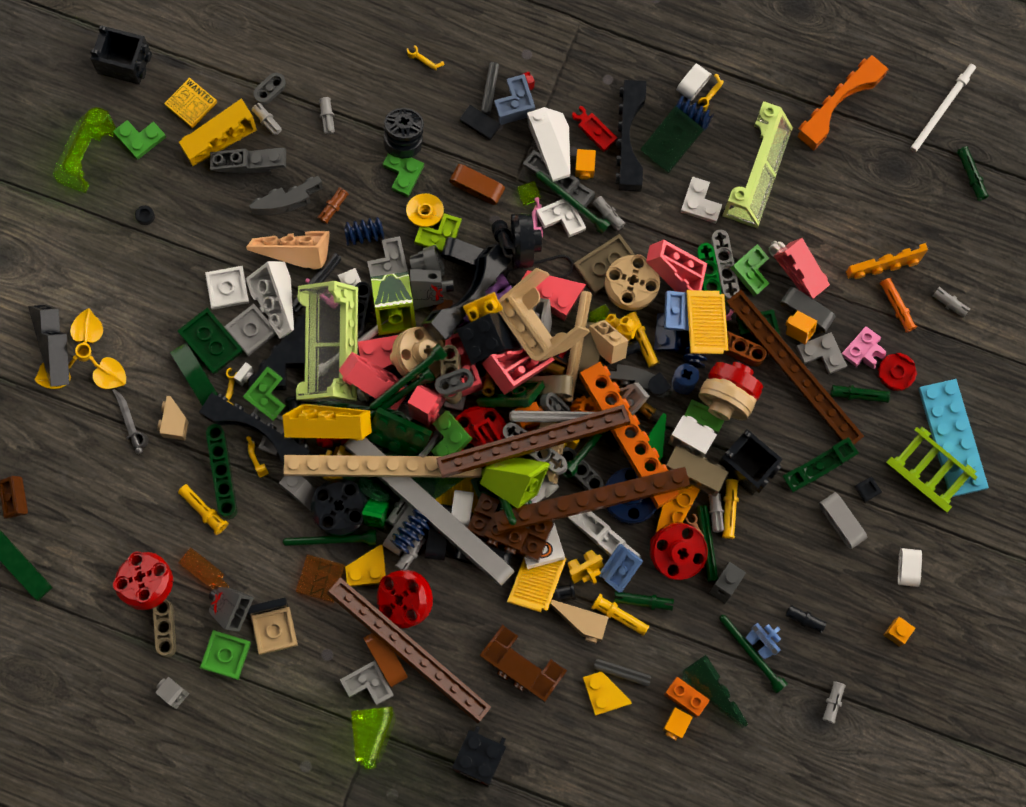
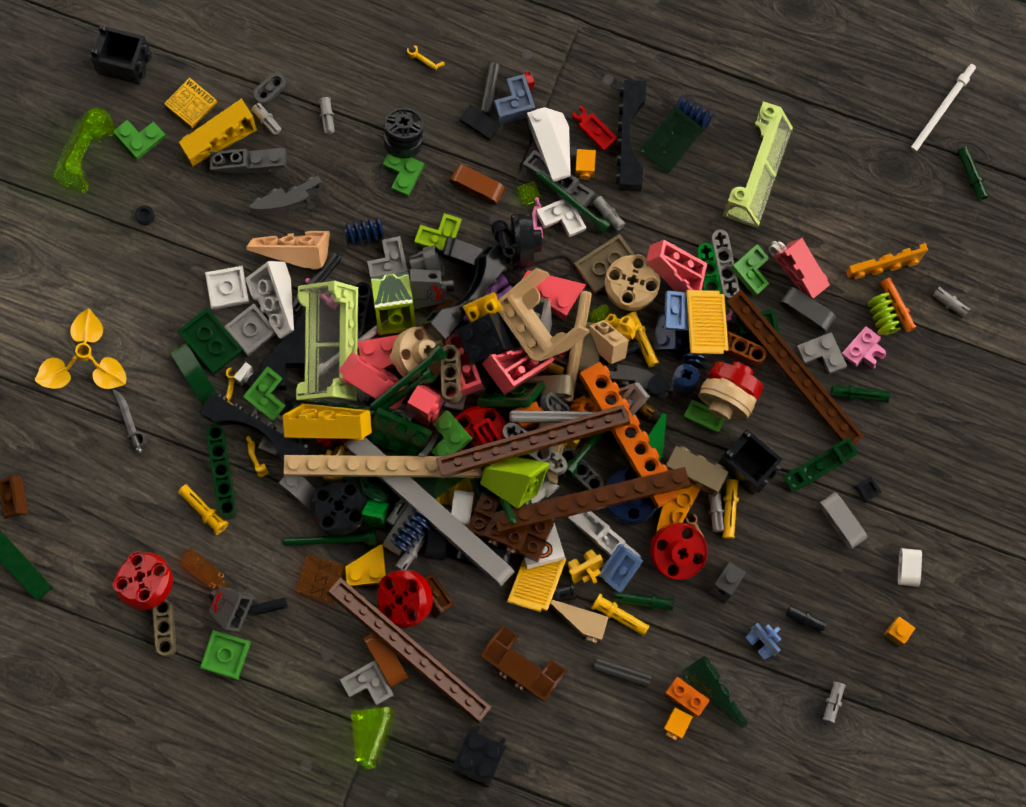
black slope [28,304,70,387] -> none
light grey slope [155,677,189,709] -> none
tan slope [158,396,189,441] -> none
tan tile [251,607,298,655] -> none
dark orange pin [317,187,349,224] -> none
white plate [338,268,361,286] -> none
yellow dish [406,193,444,227] -> none
dark grey plate [435,368,474,396] -> none
pearl gold pin [482,370,497,397] -> none
yellow wing [583,671,632,716] -> none
white slope [668,415,717,456] -> none
white beam [676,63,712,101] -> none
white plate [681,177,722,224] -> none
dark green axle [697,505,718,582] -> none
yellow piece [698,74,724,111] -> none
dark green piece [719,615,788,694] -> none
light orange brick [785,310,817,344] -> none
orange arch [797,55,888,151] -> none
red tile [878,353,917,391] -> none
lime fence [886,427,978,512] -> none
medium azure plate [918,379,989,497] -> none
none -> reddish brown slope [416,573,455,618]
none -> lime piece [867,293,901,335]

